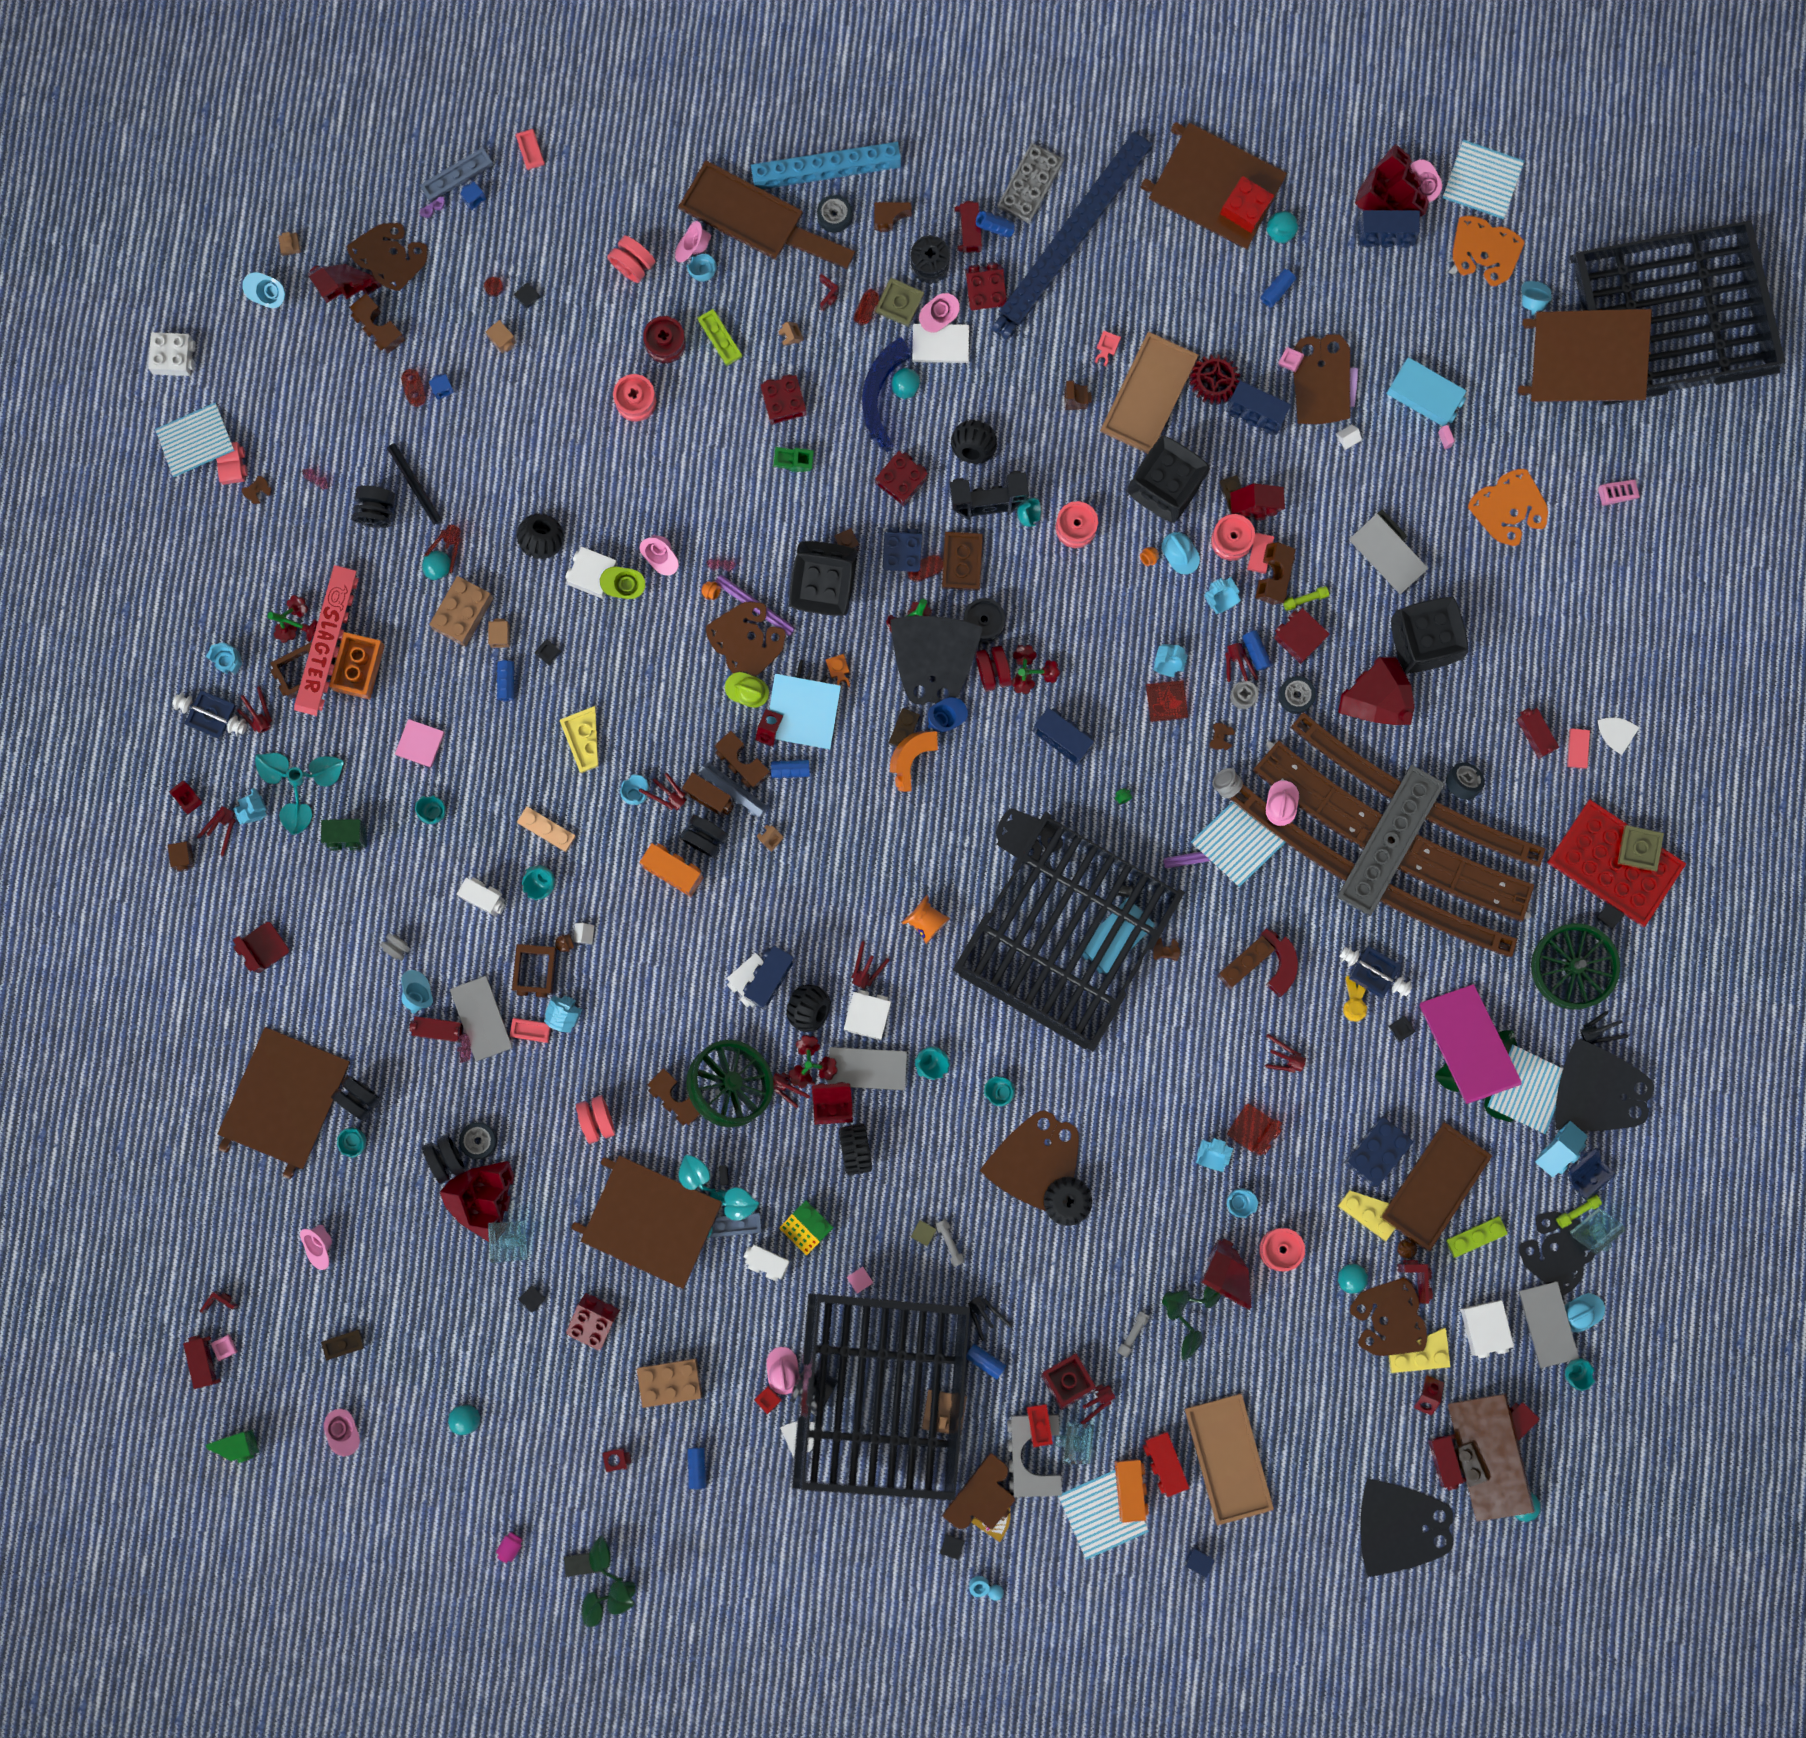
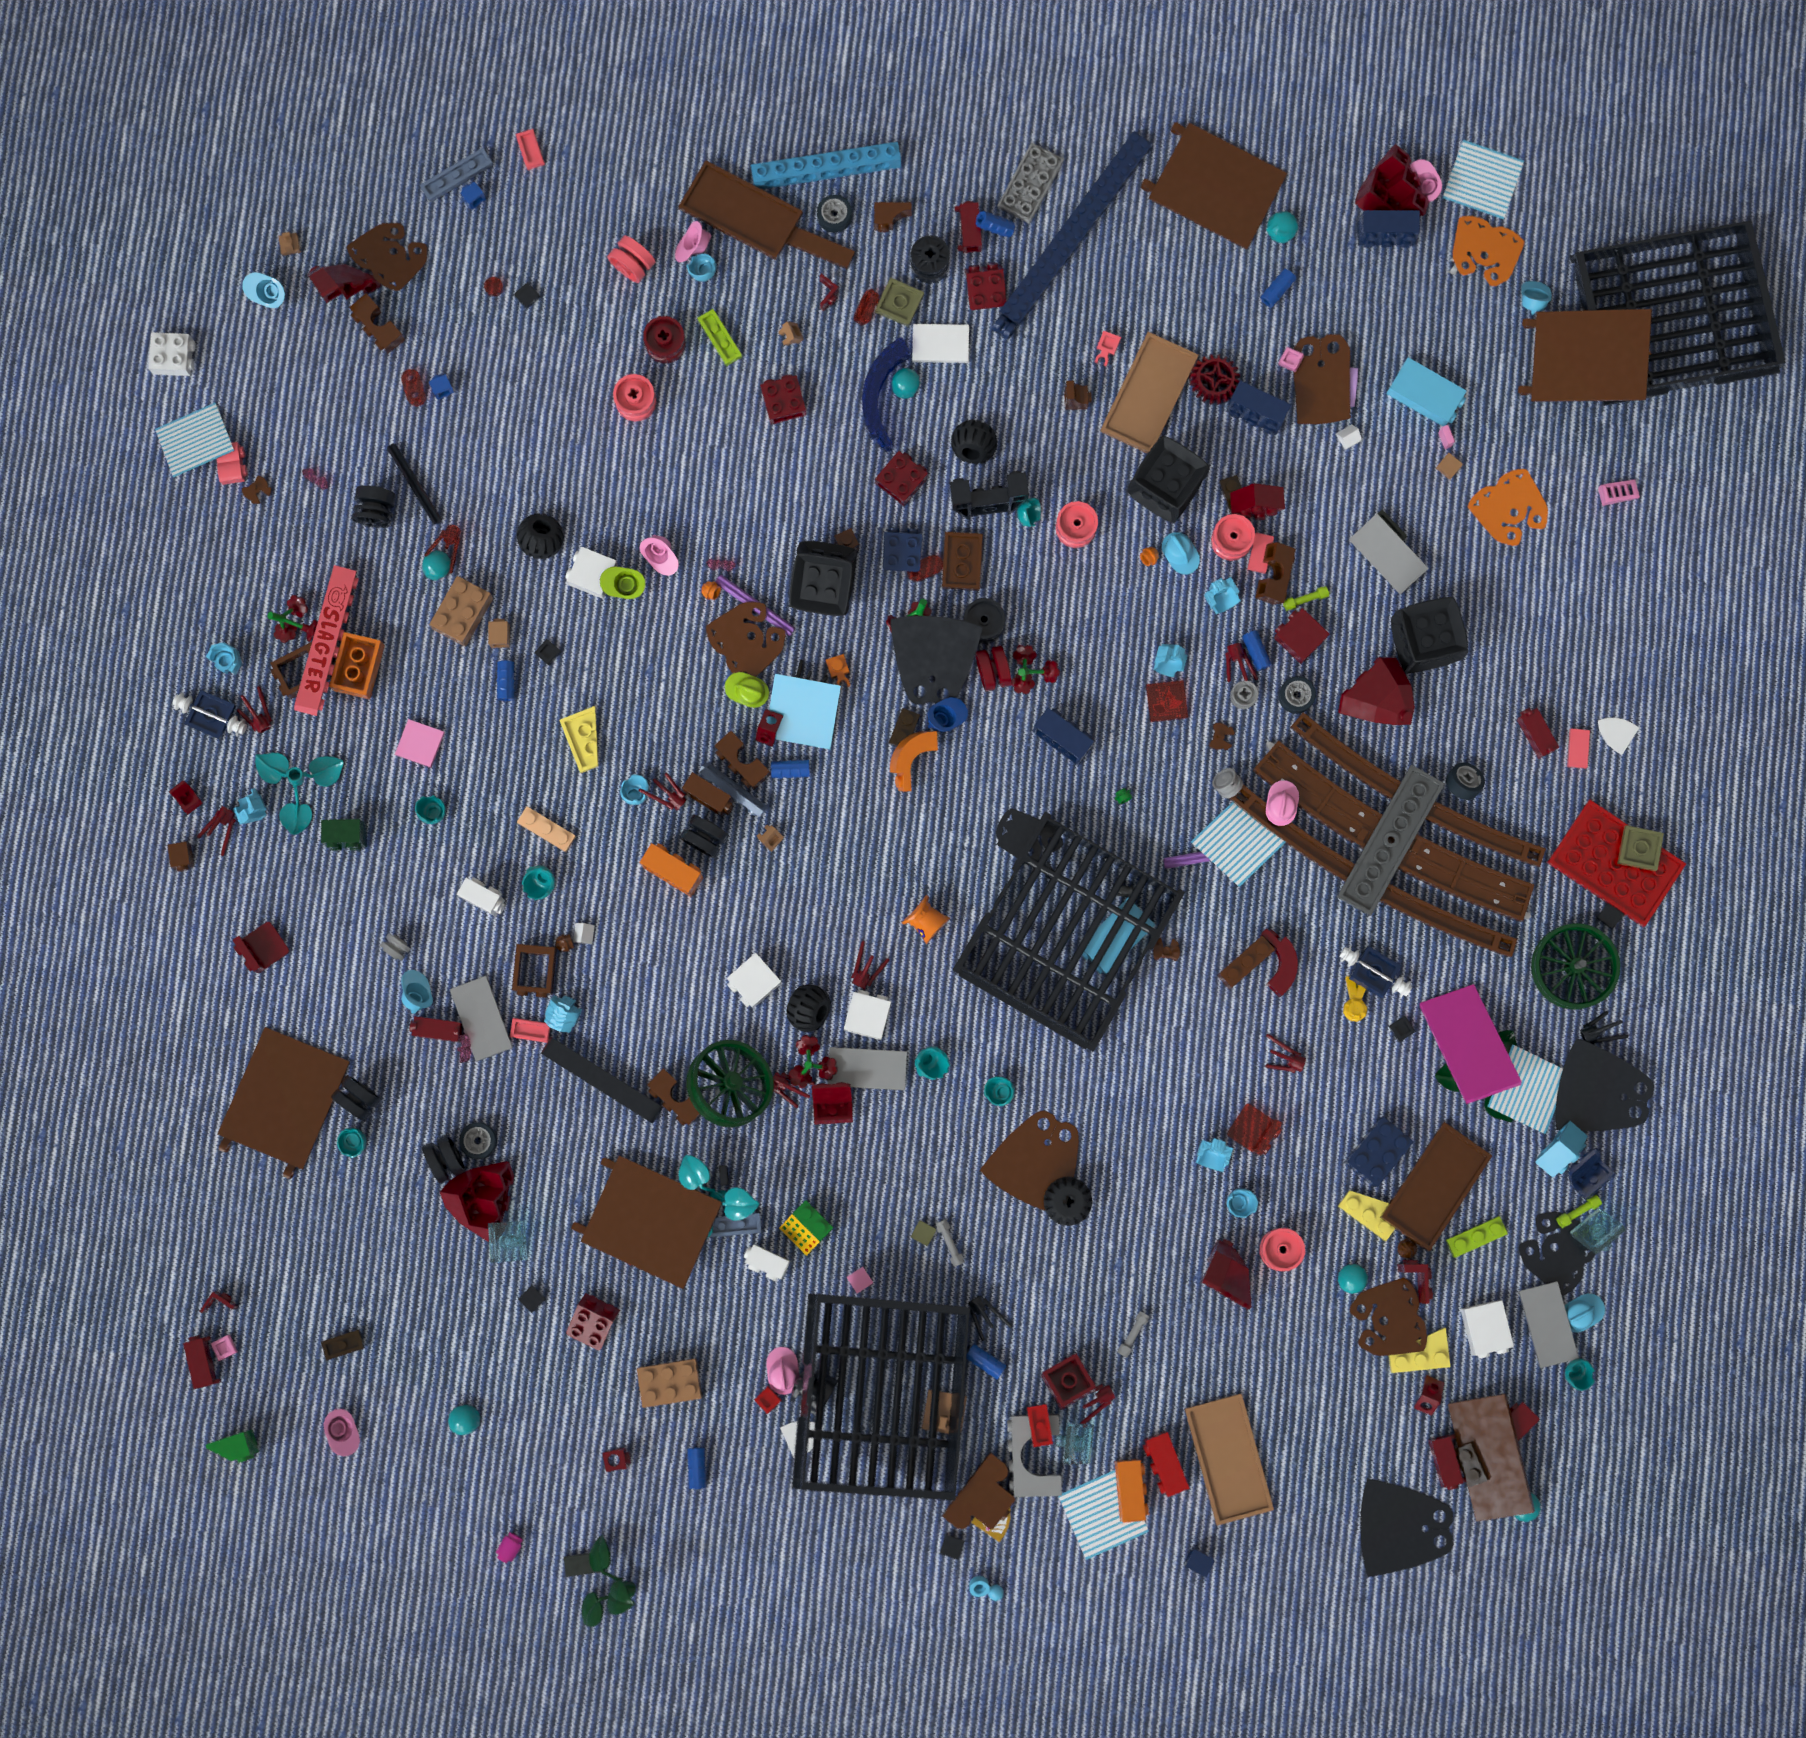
bright pink piece [300,1225,332,1270] -> none
medium lavender piece [419,197,445,218] -> none
medium nougat brick [485,320,516,354] -> none
coral wheel [576,1095,616,1144] -> none
dark blue brick [743,945,795,1010] -> none
green brick [772,447,814,472] -> none
black tyre [839,1123,873,1176] -> none
bright pink piece [919,293,959,332] -> none
dark green plant [1162,1286,1222,1361] -> none
red brick [1220,176,1274,233] -> none
none -> black beam [541,1037,663,1124]
none -> medium nougat tile [1436,453,1463,480]

